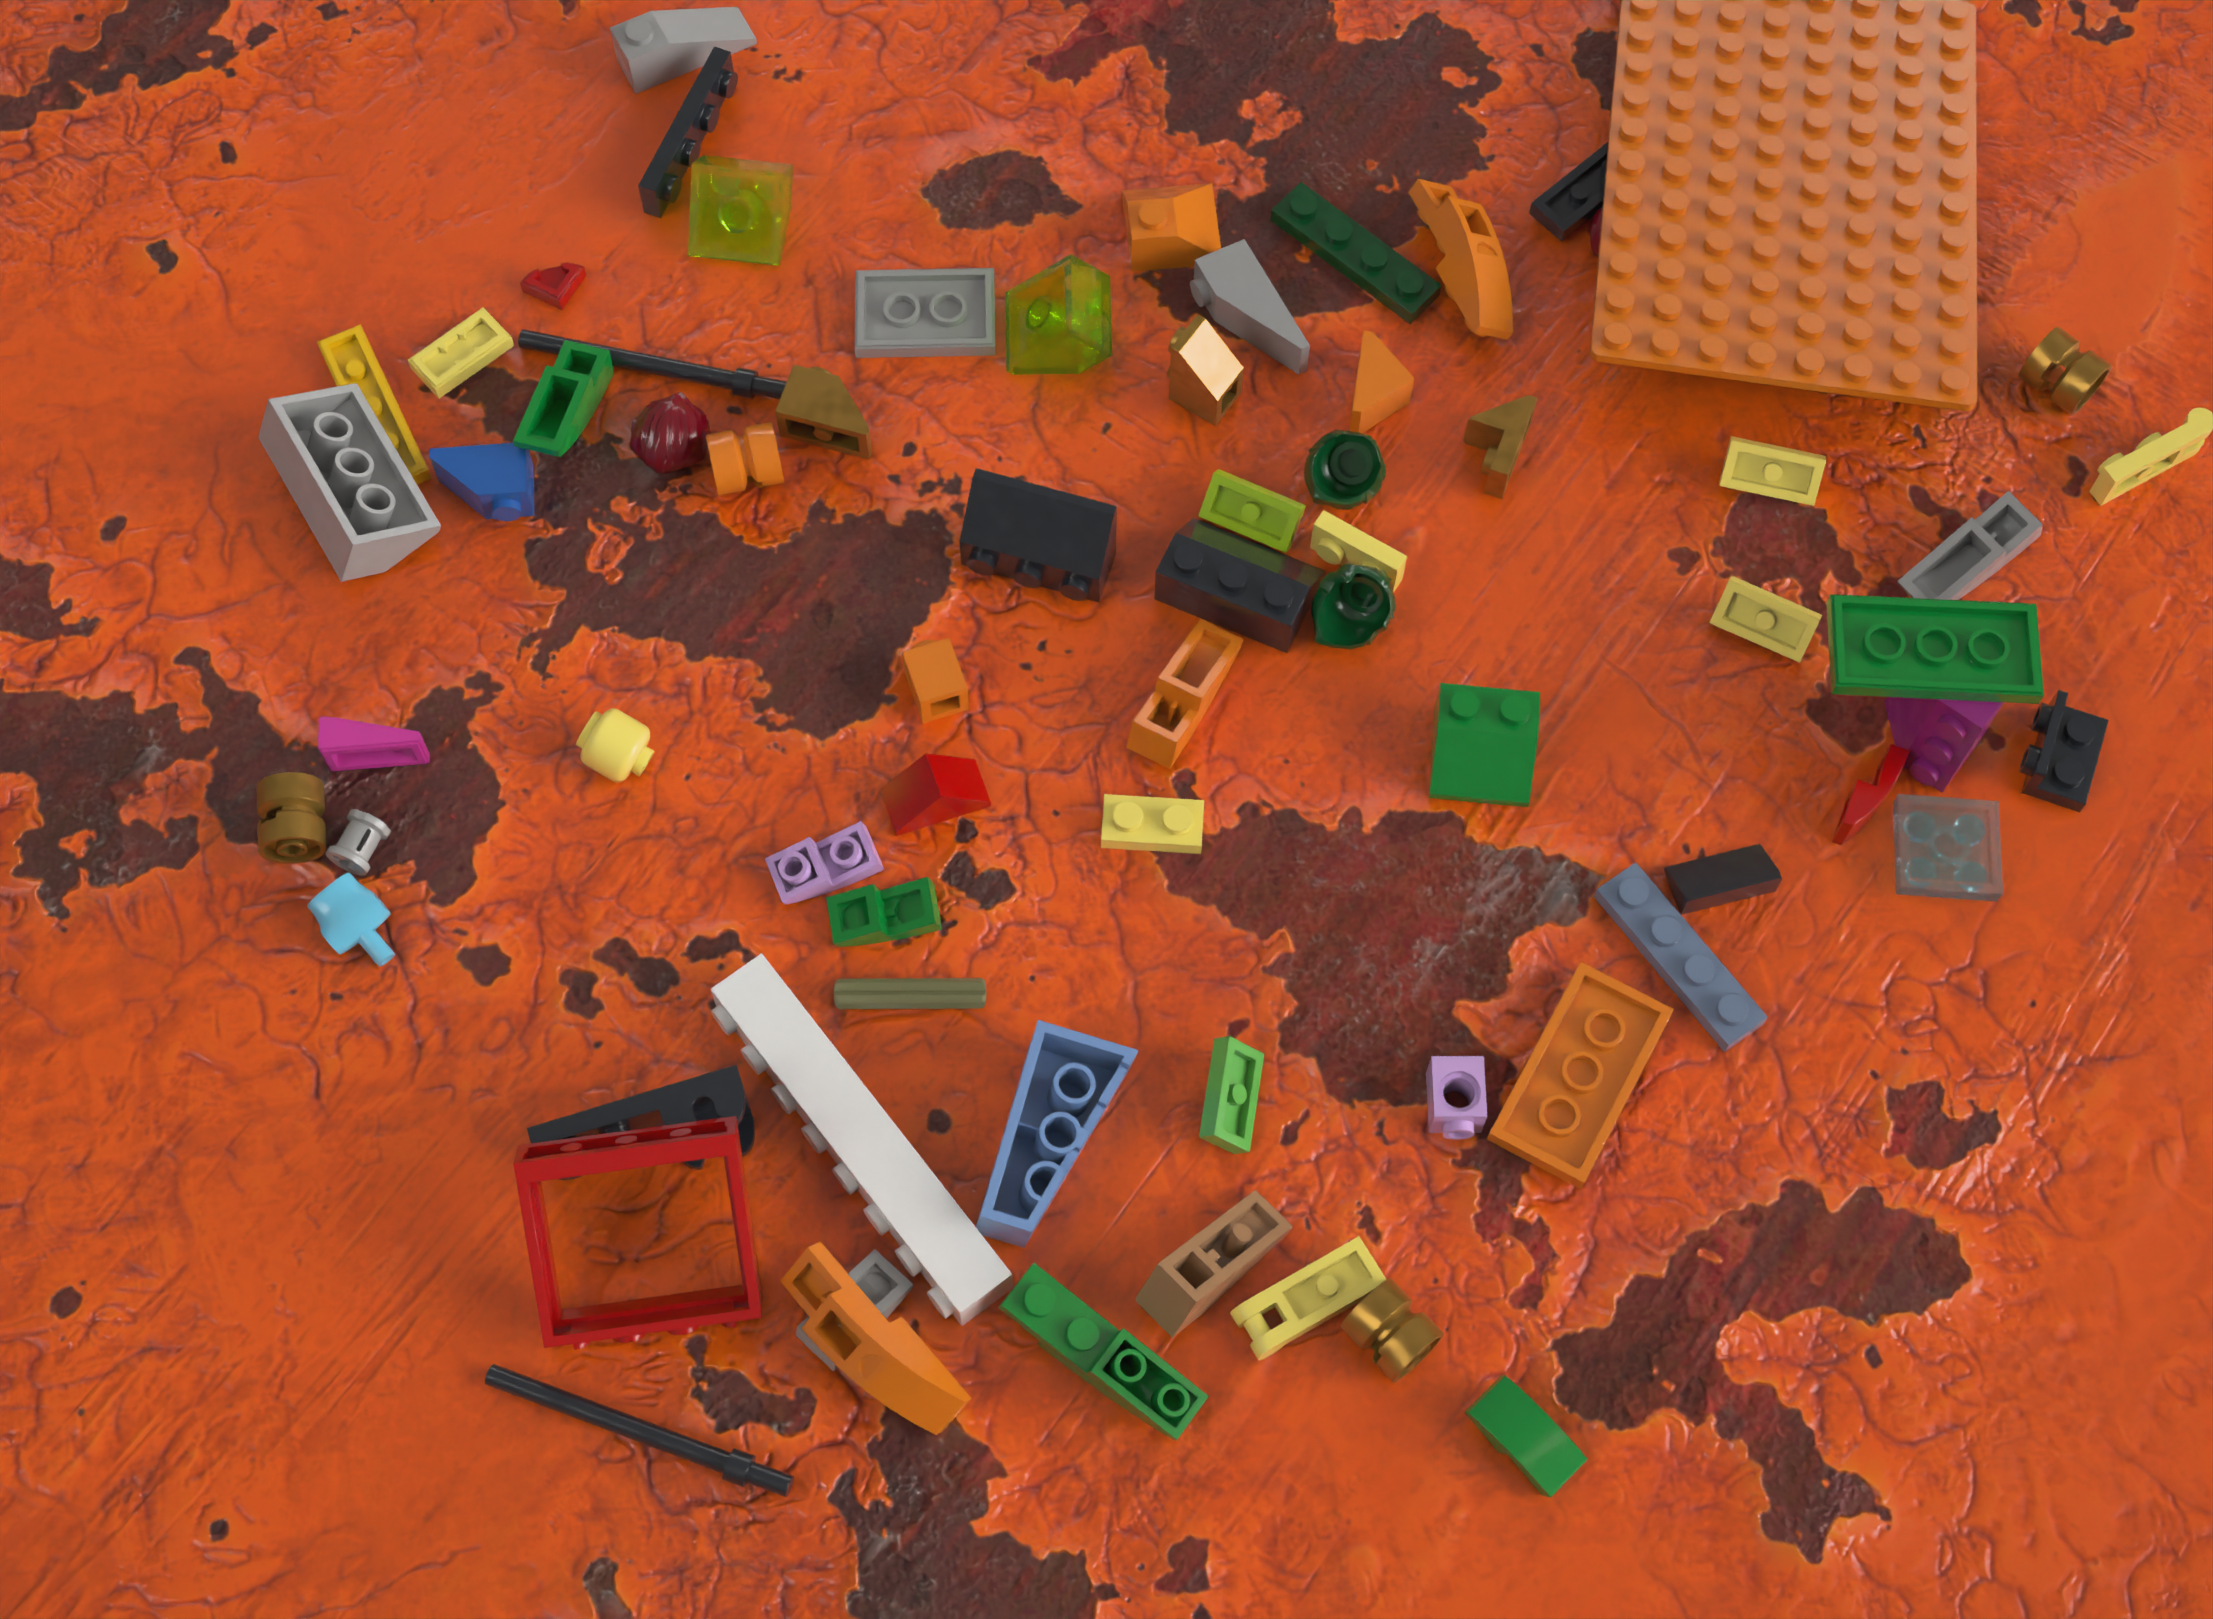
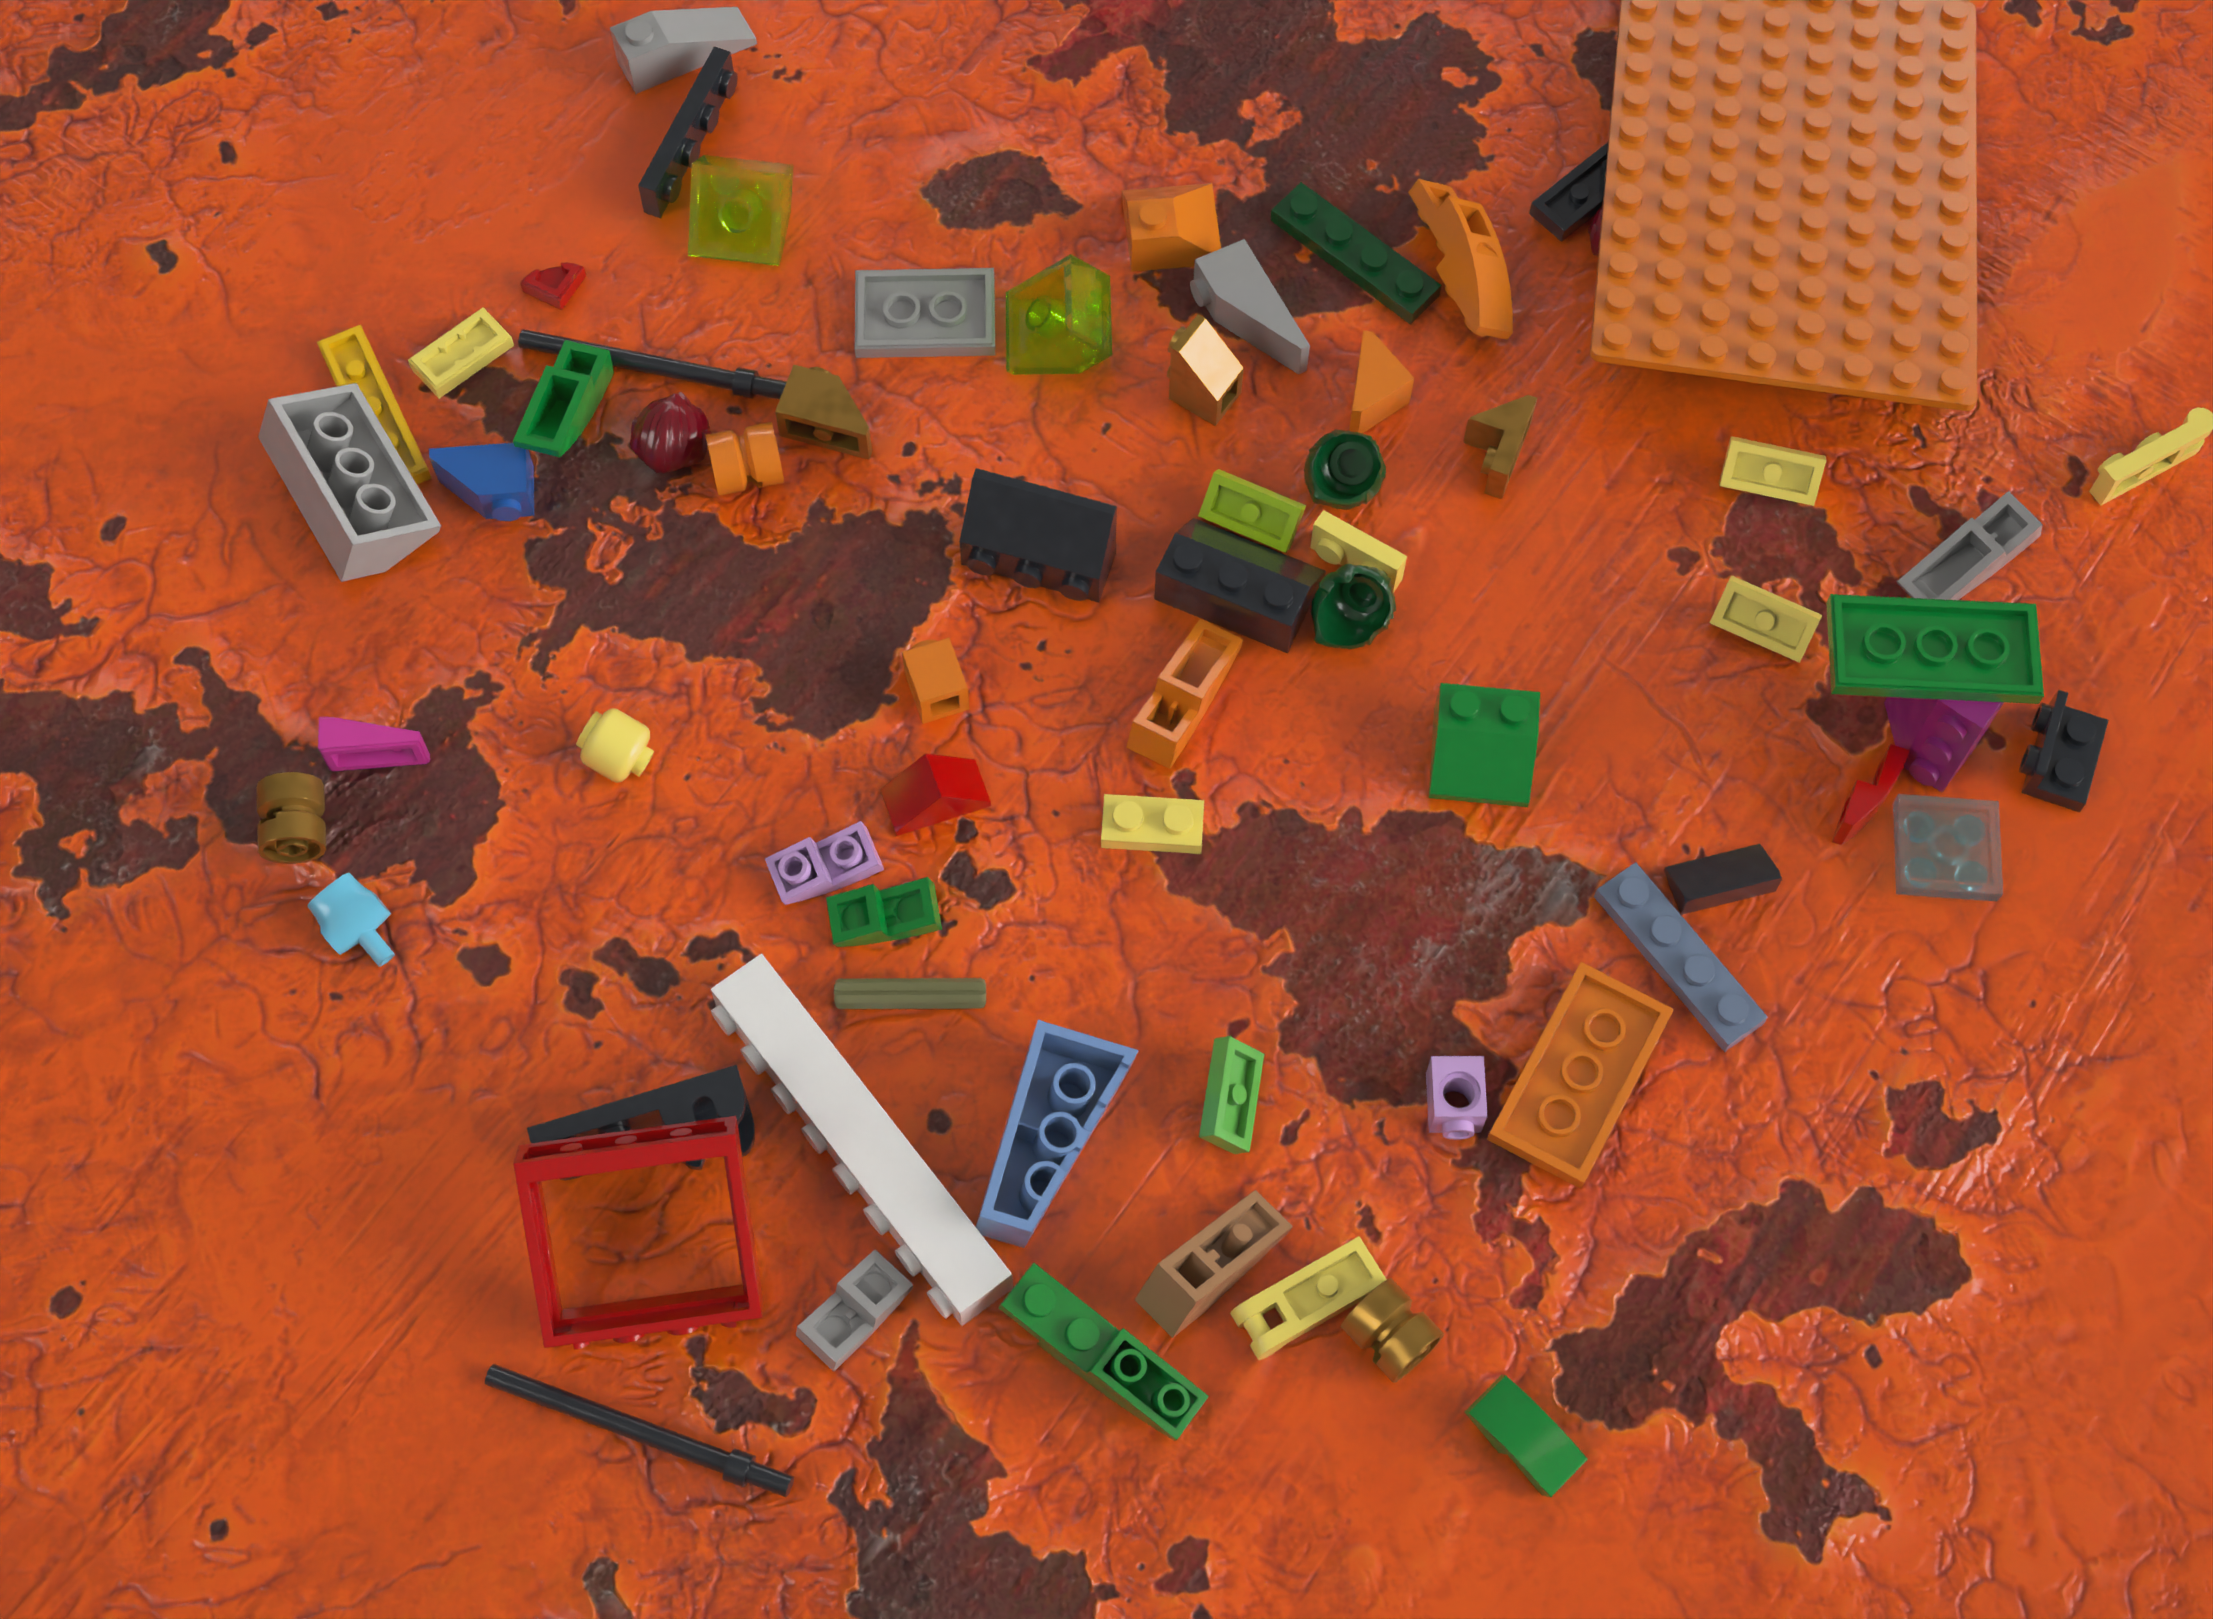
light grey bush [325,809,391,876] -> none
orange slope [780,1242,972,1435] -> none
pearl gold wheel [2019,327,2112,415] -> none

